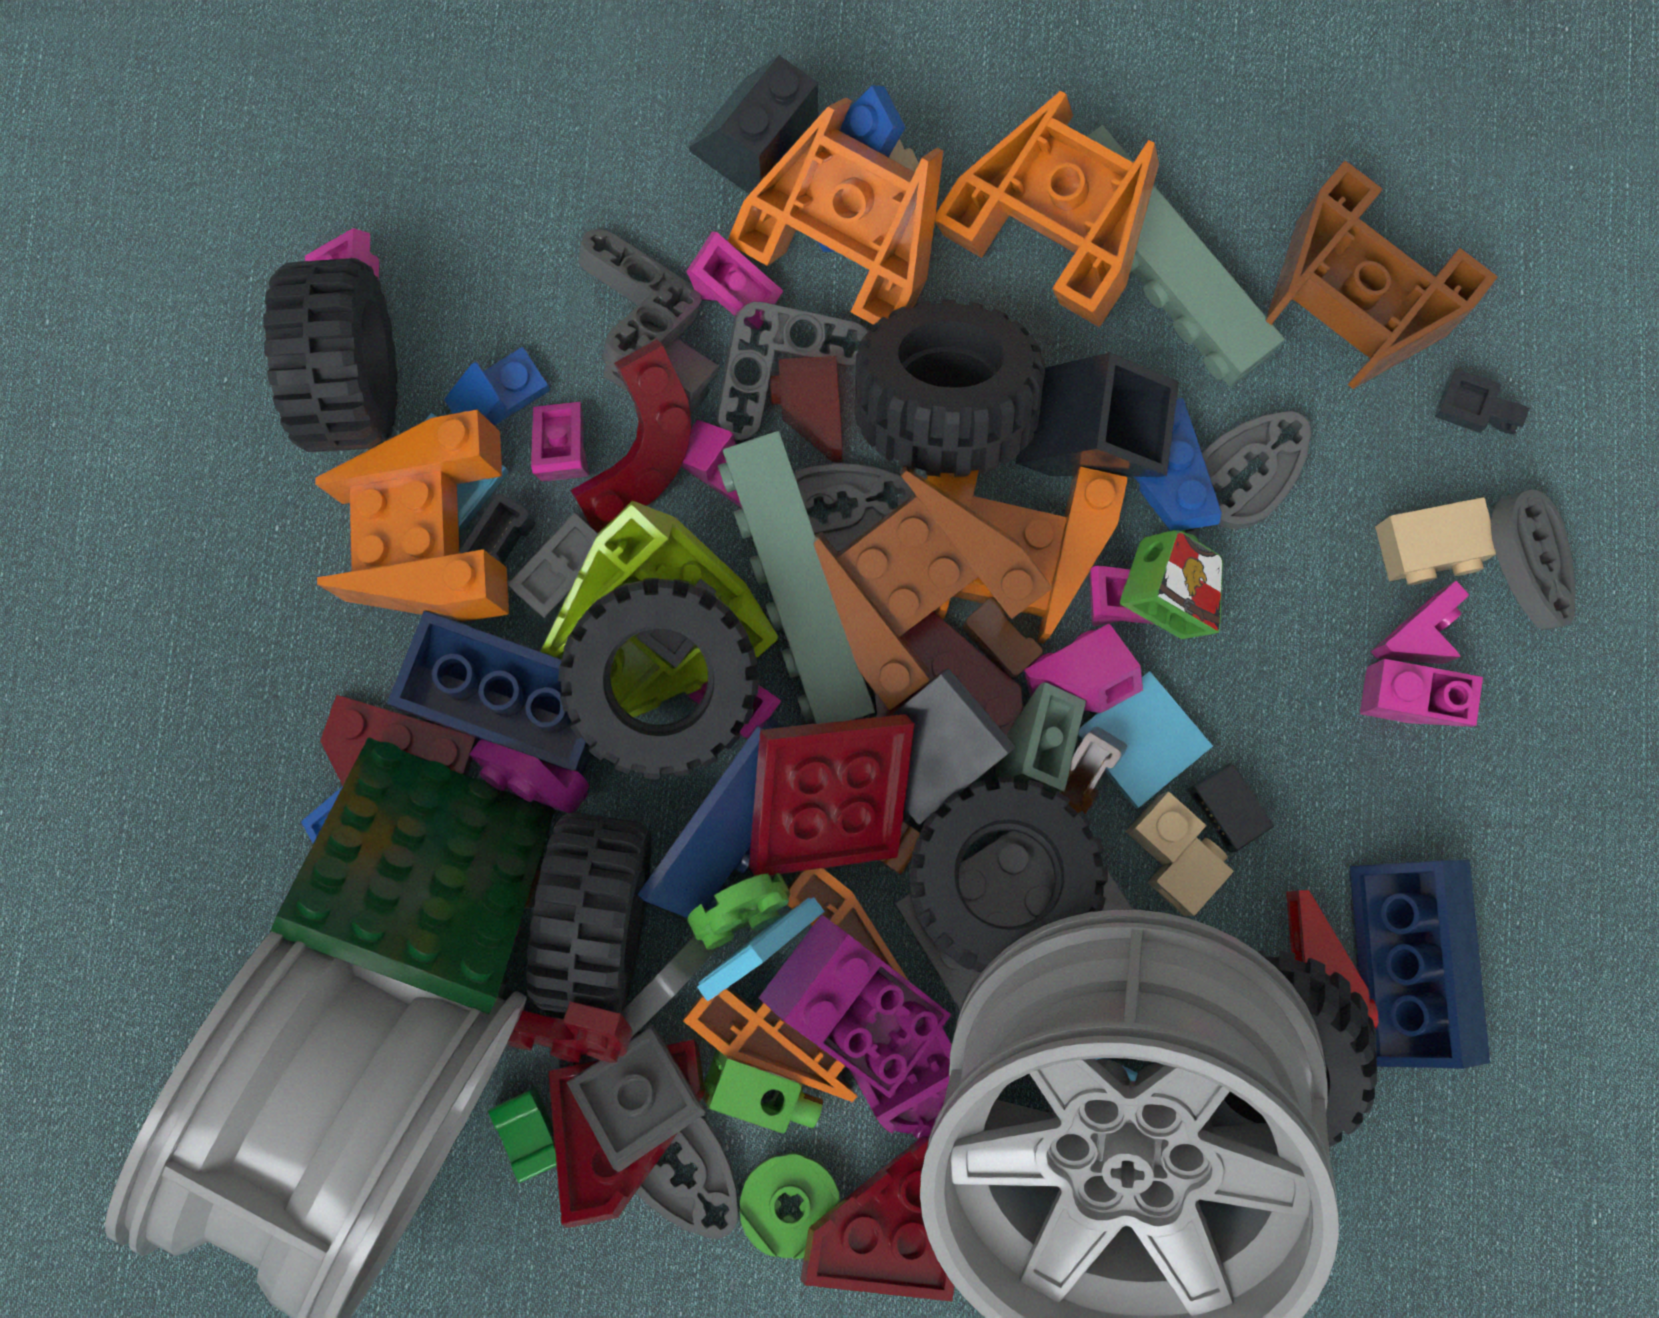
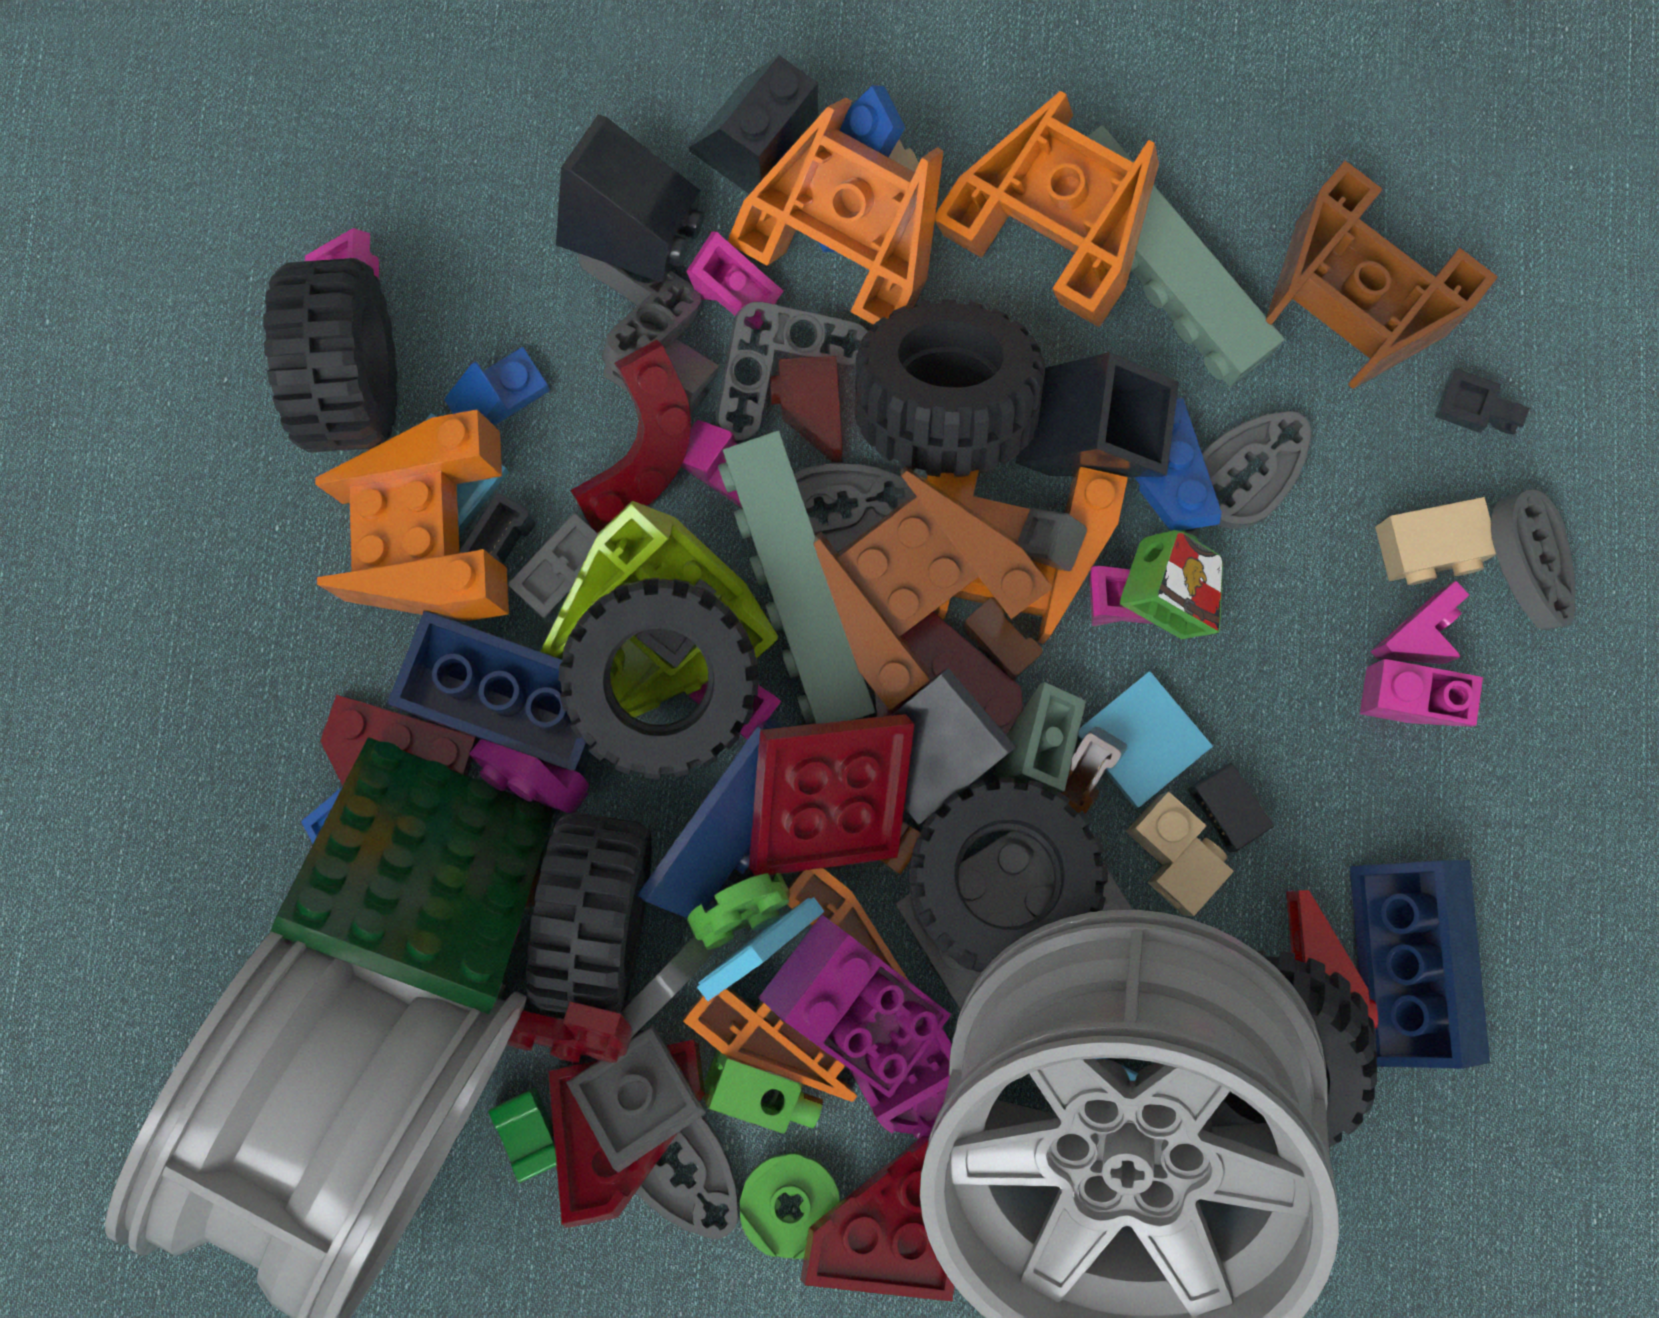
dark pink slope [531,402,589,481] -> none
dark pink slope [1024,623,1143,713] -> none
none -> black slope [556,114,704,282]
none -> dark grey slope [1018,508,1087,571]

